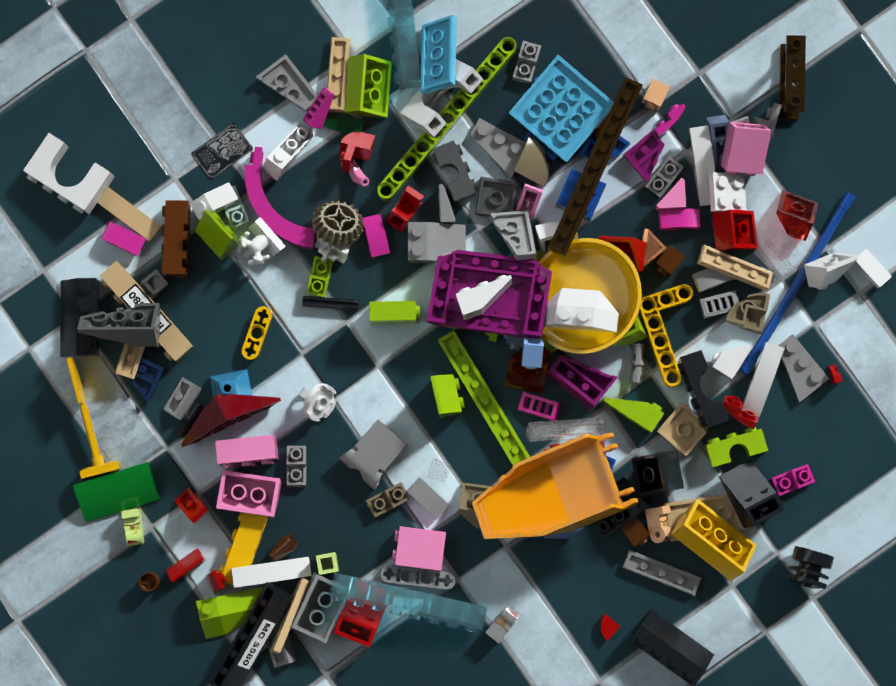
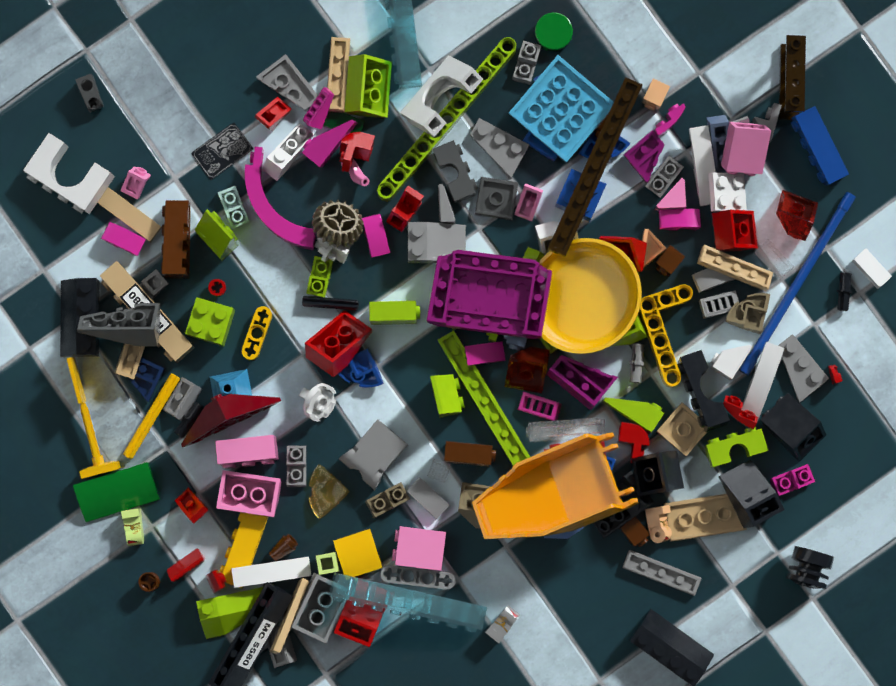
white slope [190,183,238,220] -> none
white piece [236,217,285,265] -> none
medium azure tile [420,15,457,95] -> none
white slope [456,275,513,320] -> none
light grey wing [490,210,536,260] -> none
dark tan brick [513,136,549,187] -> none
light blue brick [521,337,544,369] -> none
white wedge [544,288,619,333] -> none
red tile [601,614,620,641] -> none
yellow slope [671,499,757,581] -> none
white slope [804,252,858,290] -> none
none -> dark grey leg [75,74,104,112]
none -> bright pink bracket [120,167,151,199]
none -> yellow axle [123,373,180,459]
none -> lime brick [185,297,235,347]
none -> red bush [208,279,226,296]
none -> red slope [255,97,292,131]
none -> dark pink slope [302,120,358,167]
none -> red slope [305,310,372,377]
none -> clear yellow brick [309,464,350,519]
none -> yellow slope [333,529,382,580]
none -> blue brick [338,348,384,388]
none -> reddish brown brick [444,441,496,467]
none -> dark pink slope [465,342,505,366]
none -> green tile [535,12,573,51]
none -> red brick [617,422,649,464]
none -> black slope [761,393,826,462]
none -> blue brick [791,106,849,186]
none -> black axle [837,273,852,312]

